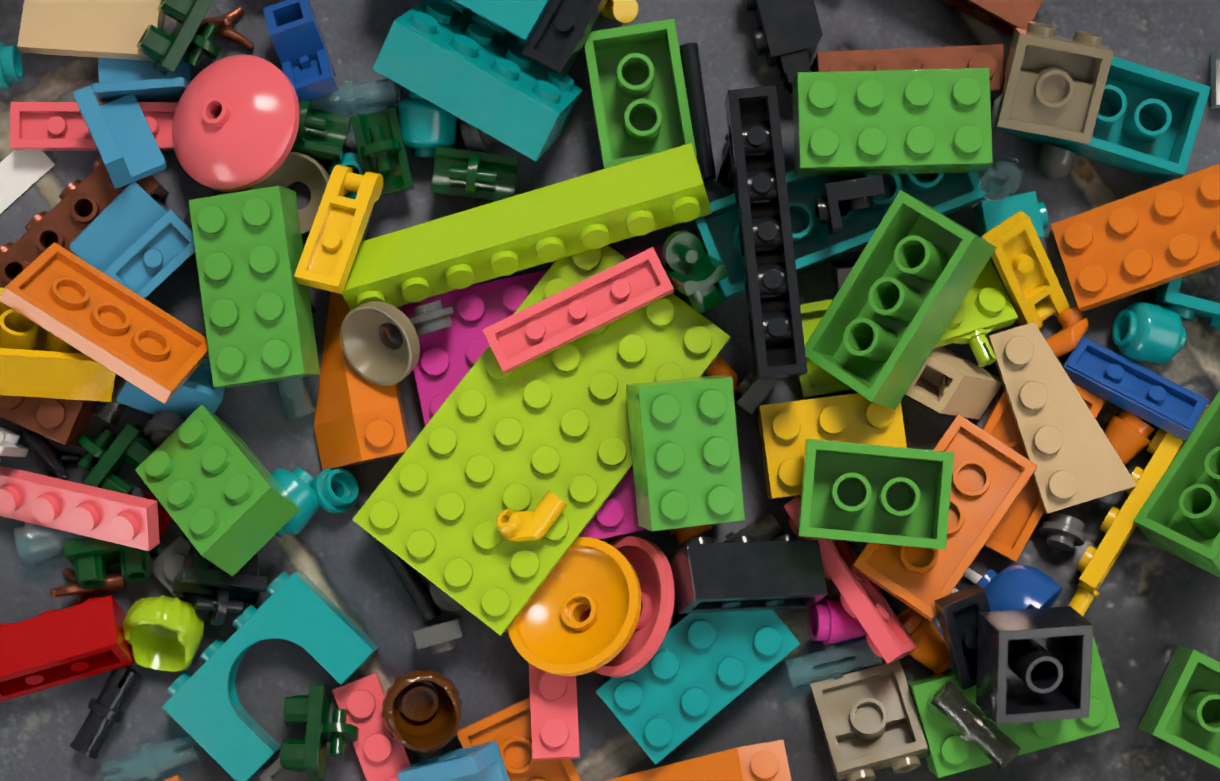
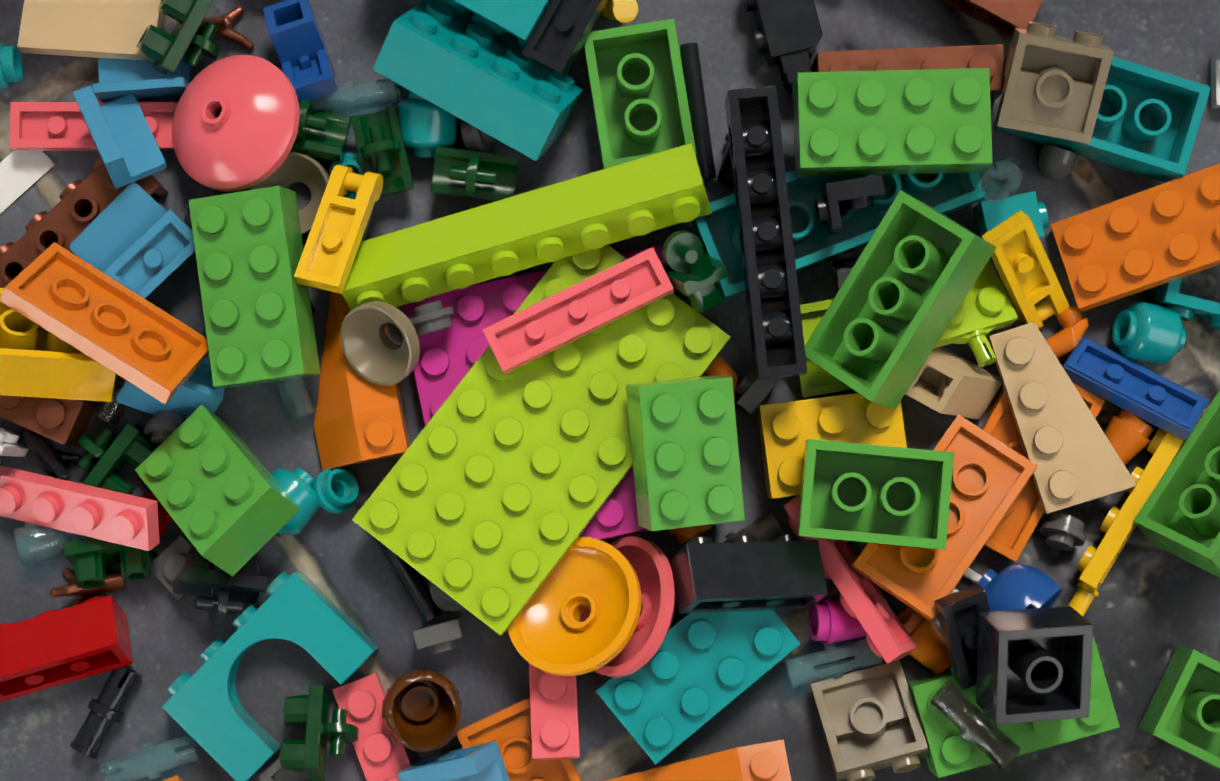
lime hair [123,595,204,672] -> none
yellow arm [496,491,567,542] -> none

